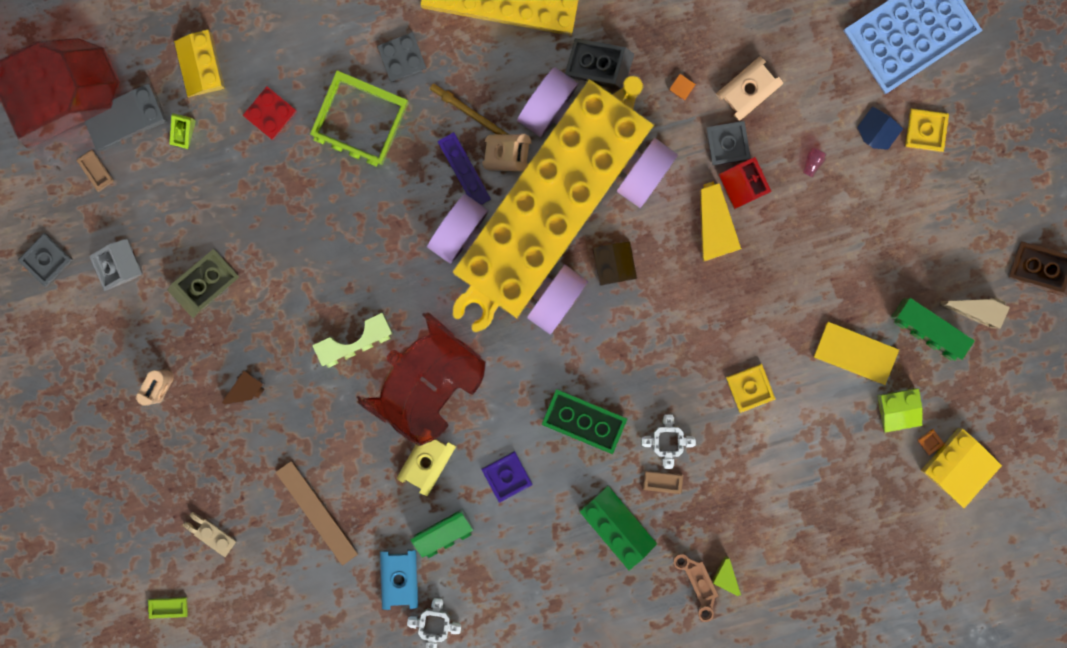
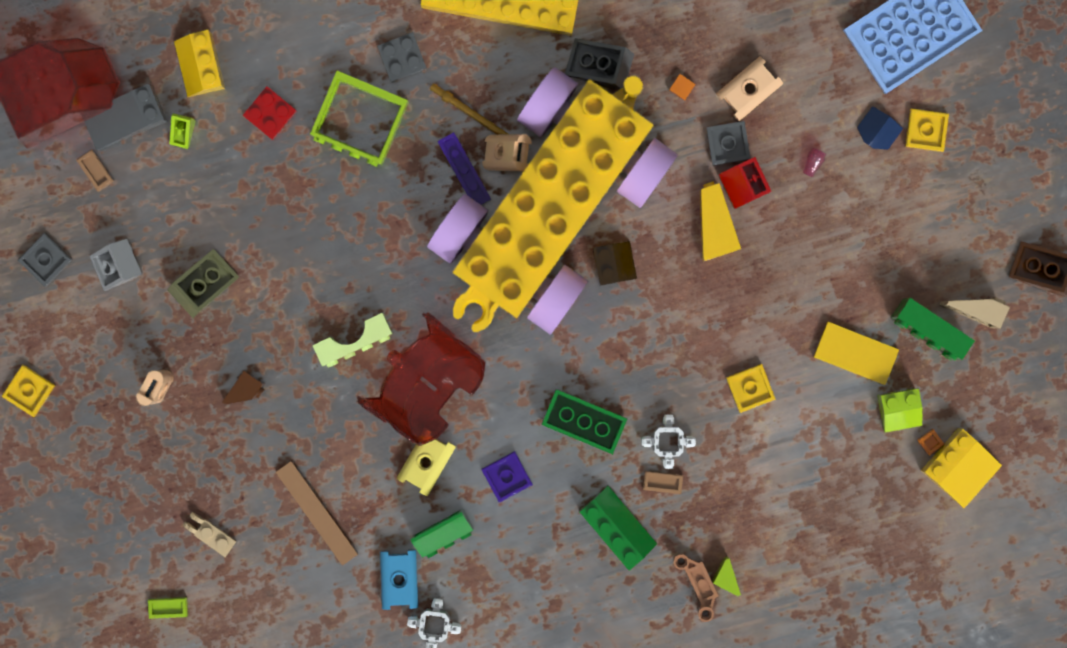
none -> yellow tile [1,364,56,417]

